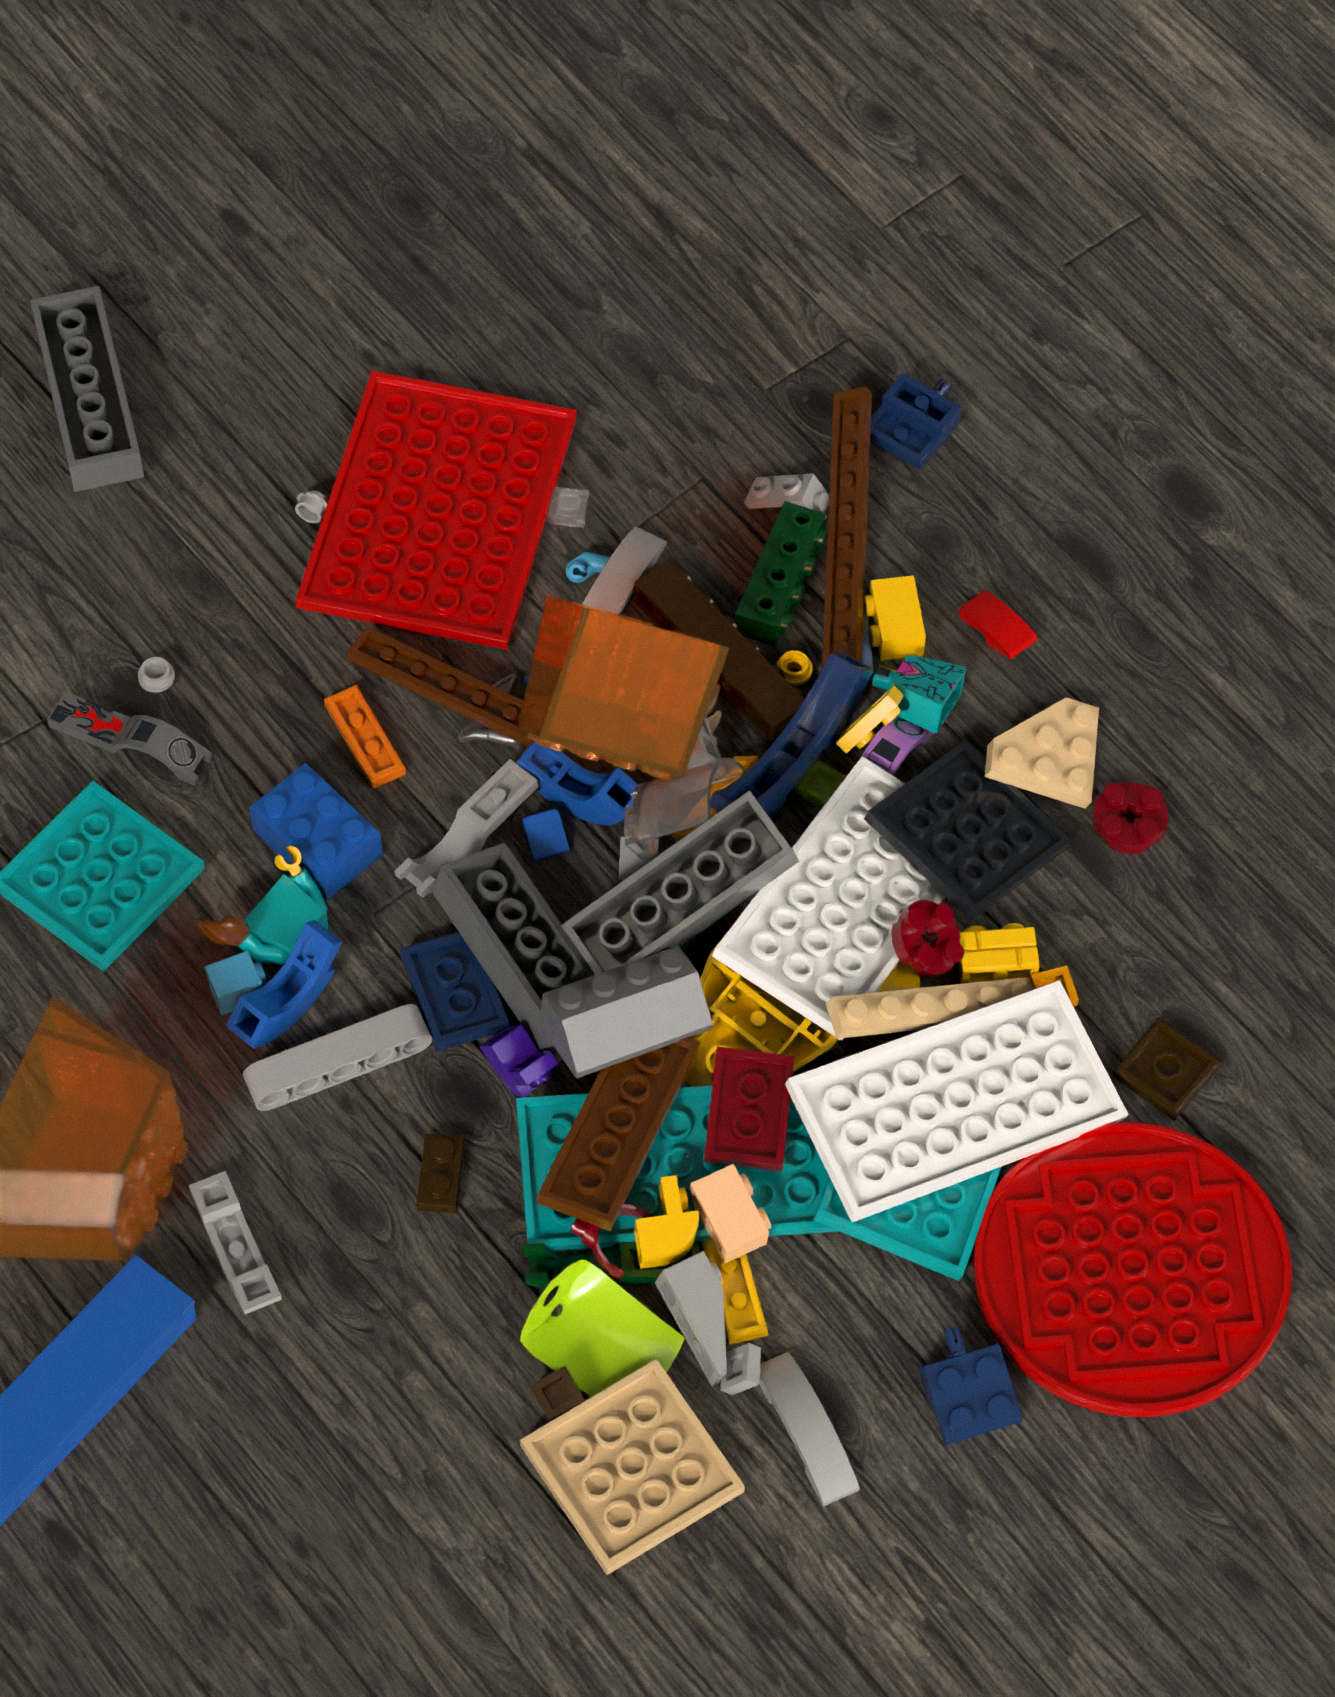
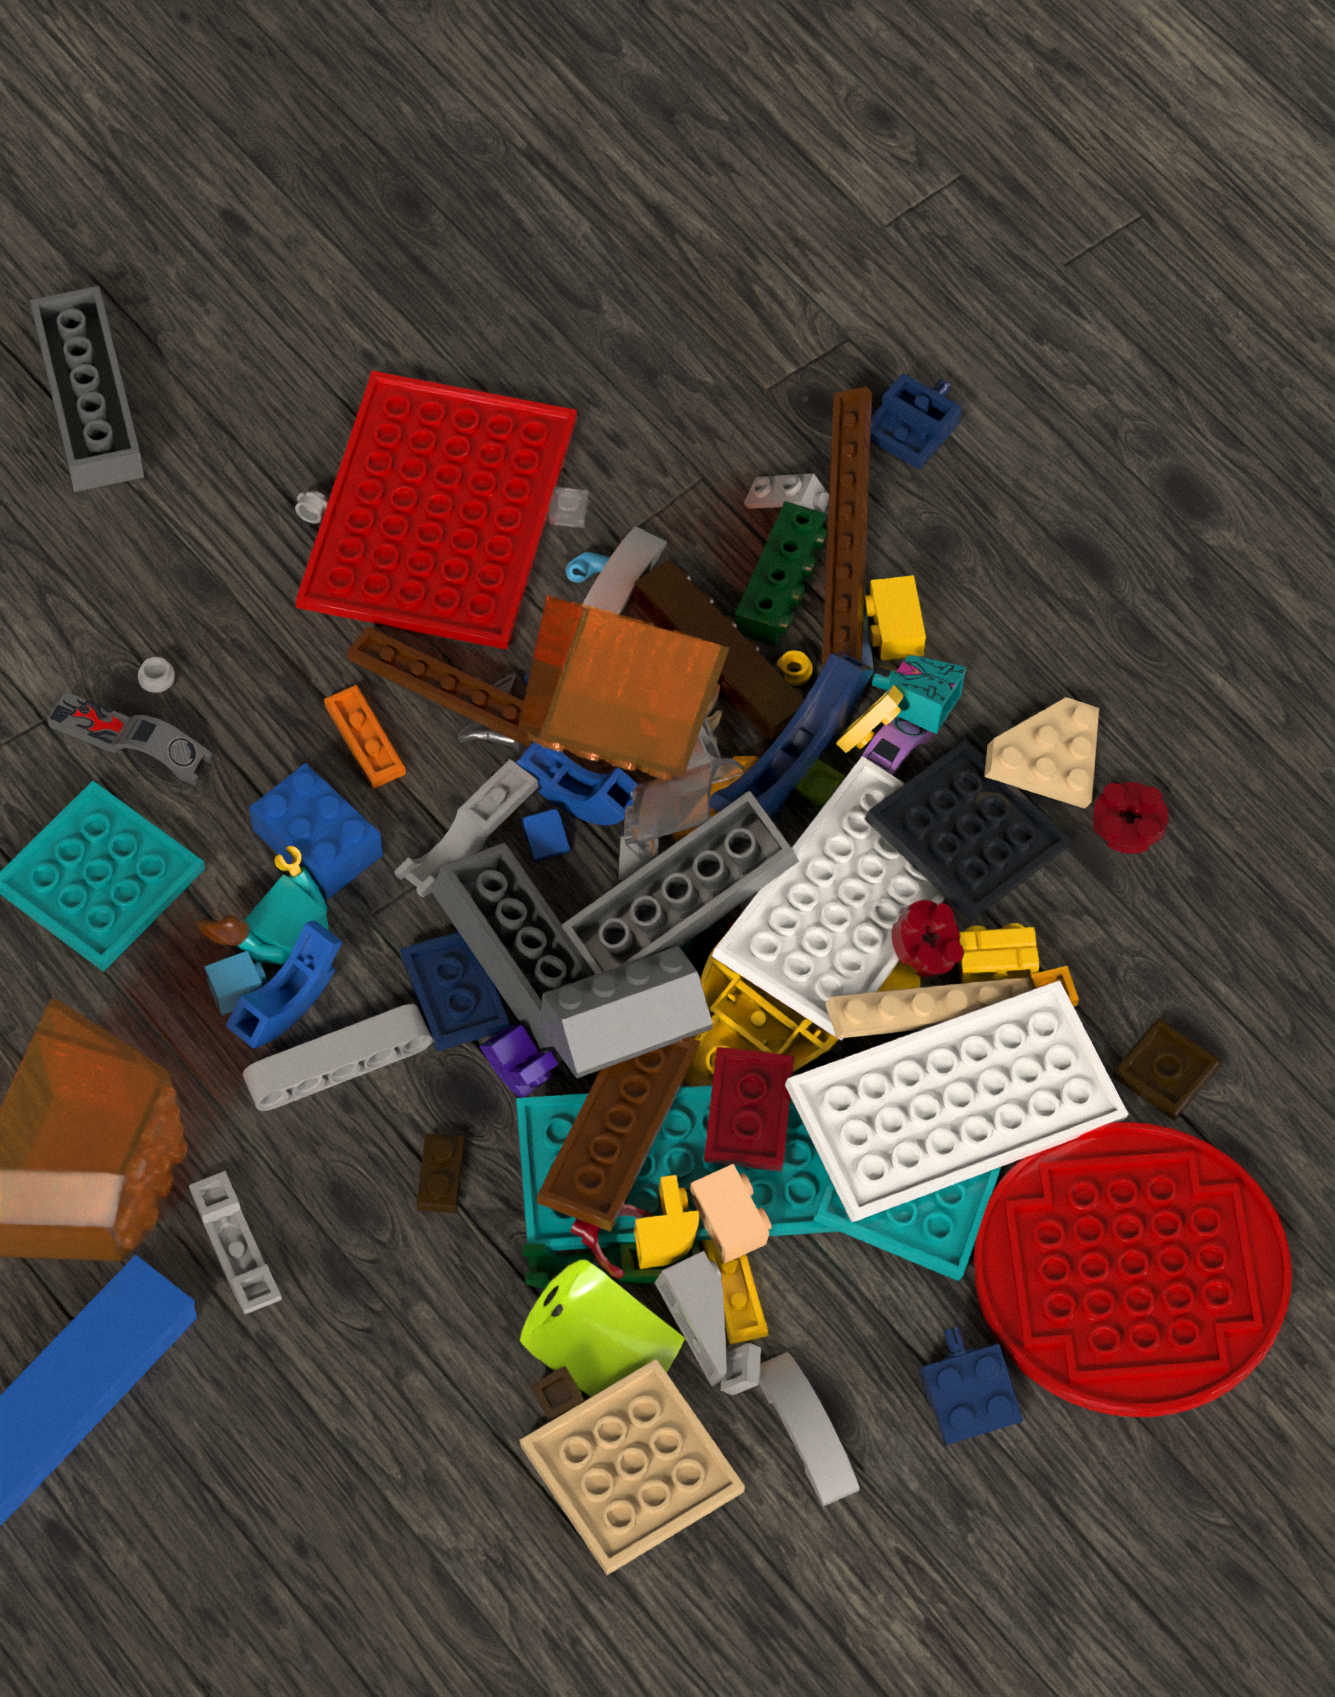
red slope [958,590,1037,660] -> none

